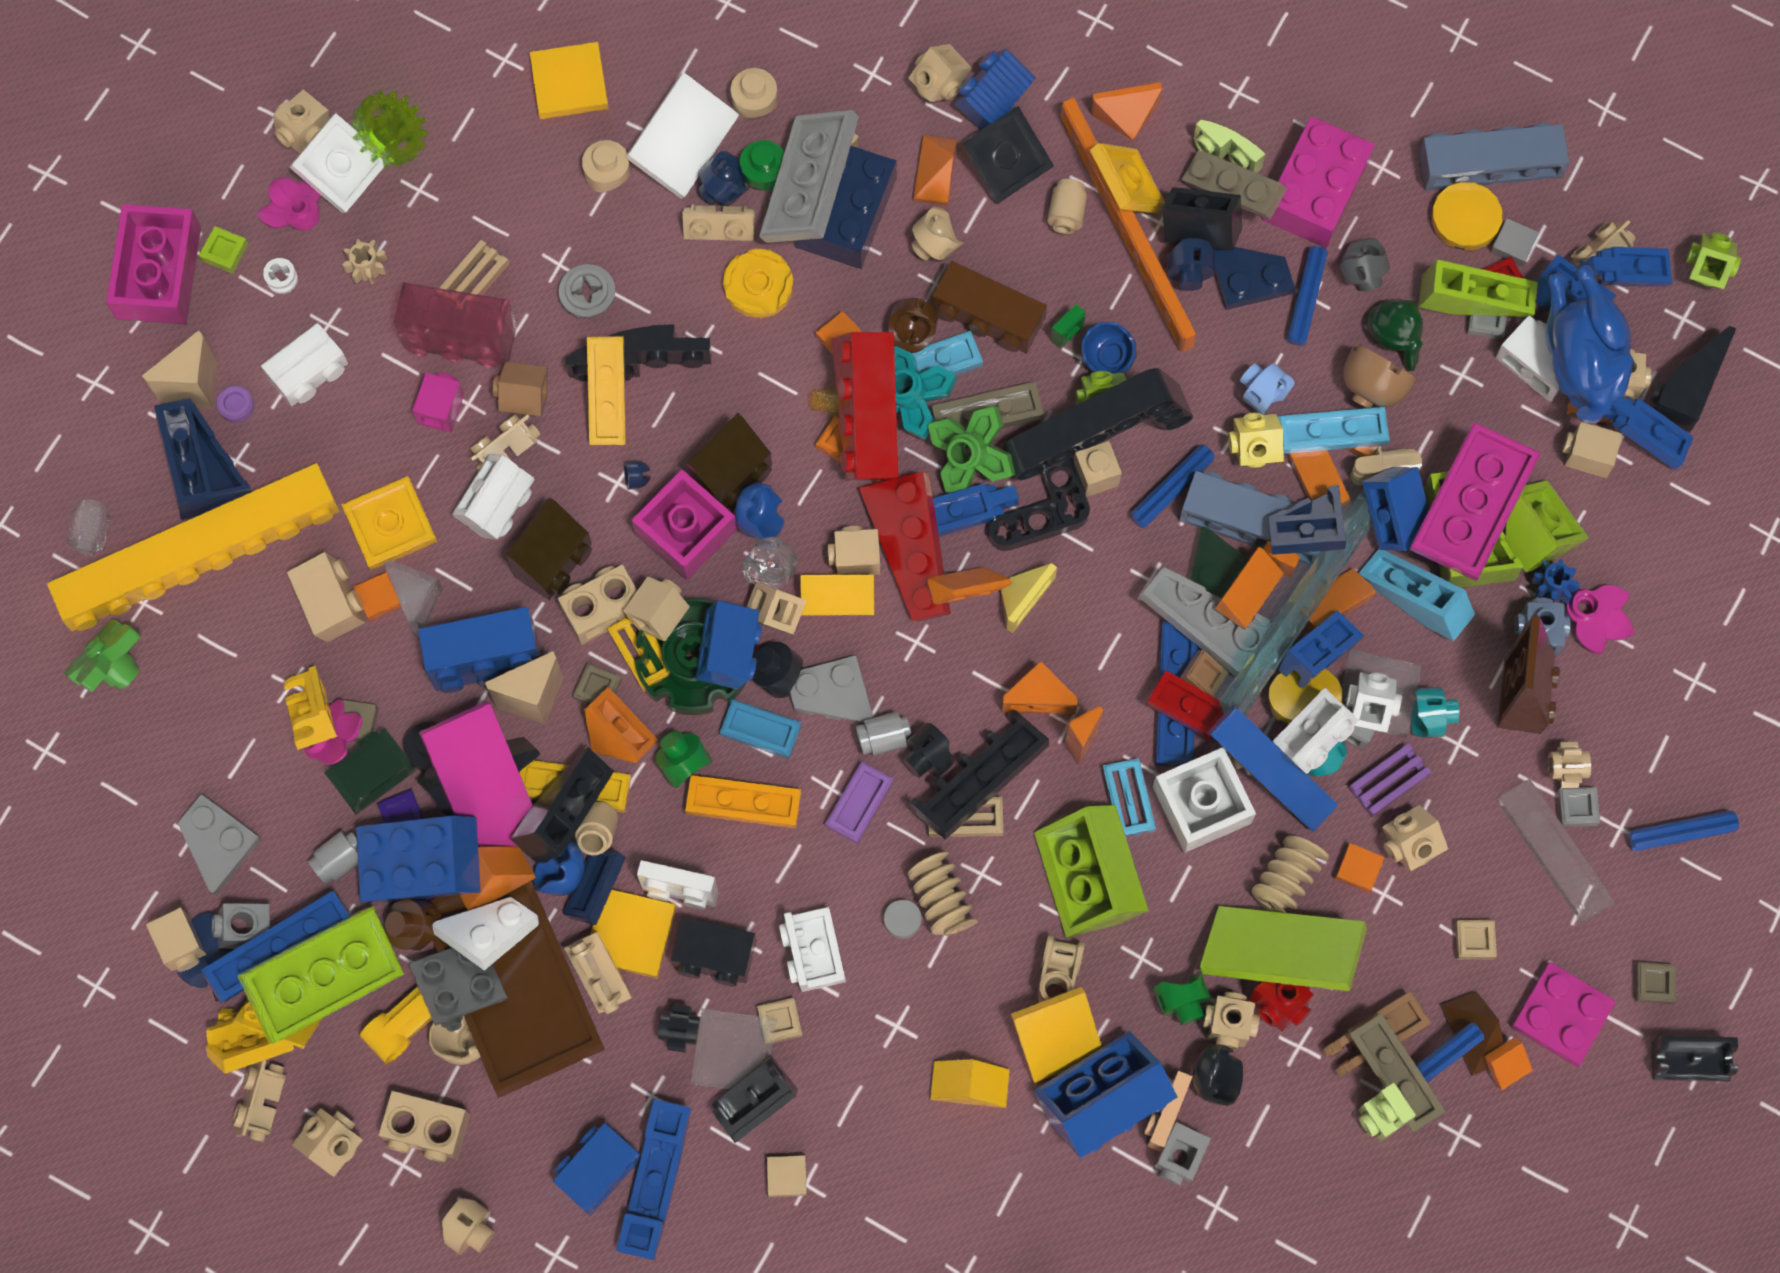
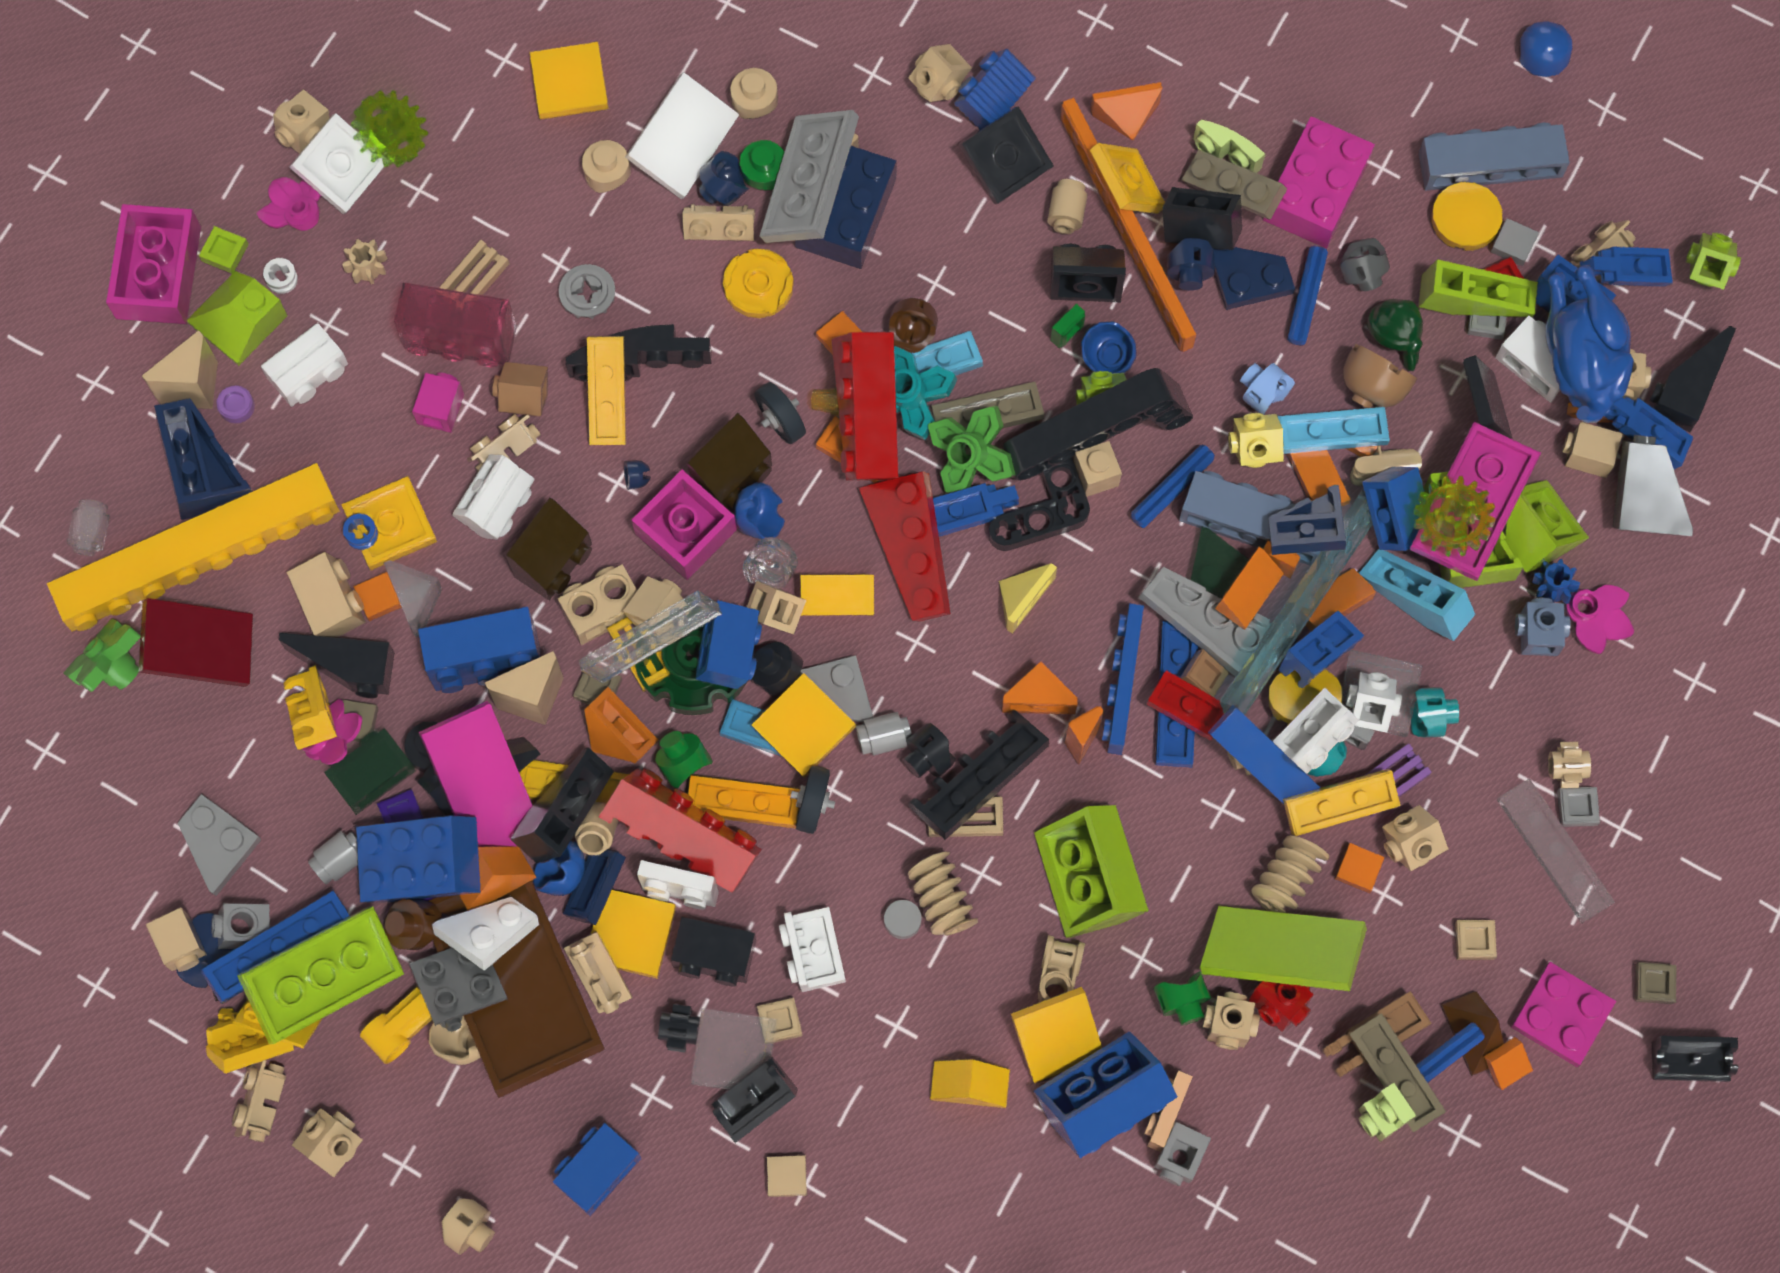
tan brick [378,1091,470,1163] -> none
blue slope [616,1099,691,1260] -> none
medium lavender tile [825,761,894,845] -> none
tan brick [828,526,880,575] -> none
tan piece [912,207,964,261] -> none
orange slope [913,135,958,206] -> none
orange slope [927,567,1012,605] -> none
reddish brown brick [932,260,1047,354] -> none
medium azure tile [1102,758,1156,837] -> none
white brick [1153,747,1256,853] -> none
black hair [1193,1045,1243,1106] -> none
reddish brown slope [1497,615,1560,734] -> none
blue axle [1628,811,1739,851] -> none
none -> dark red tile [139,598,253,687]
none -> lime slope [187,271,287,366]
none -> black slope [279,633,395,698]
none -> blue bush [343,513,378,550]
none -> clear tile [579,591,722,684]
none -> wedge [599,768,762,893]
none -> yellow tile [752,673,857,778]
none -> black wheel [754,382,806,444]
none -> black wheel [790,766,835,834]
none -> black slope [1050,243,1126,303]
none -> blue plate [1102,603,1144,755]
none -> yellow tile [1283,769,1401,836]
none -> clear neon green gear [1413,476,1496,557]
none -> black tile [1463,355,1513,439]
none -> blue hair [1519,21,1573,77]
none -> slope [1612,435,1693,536]

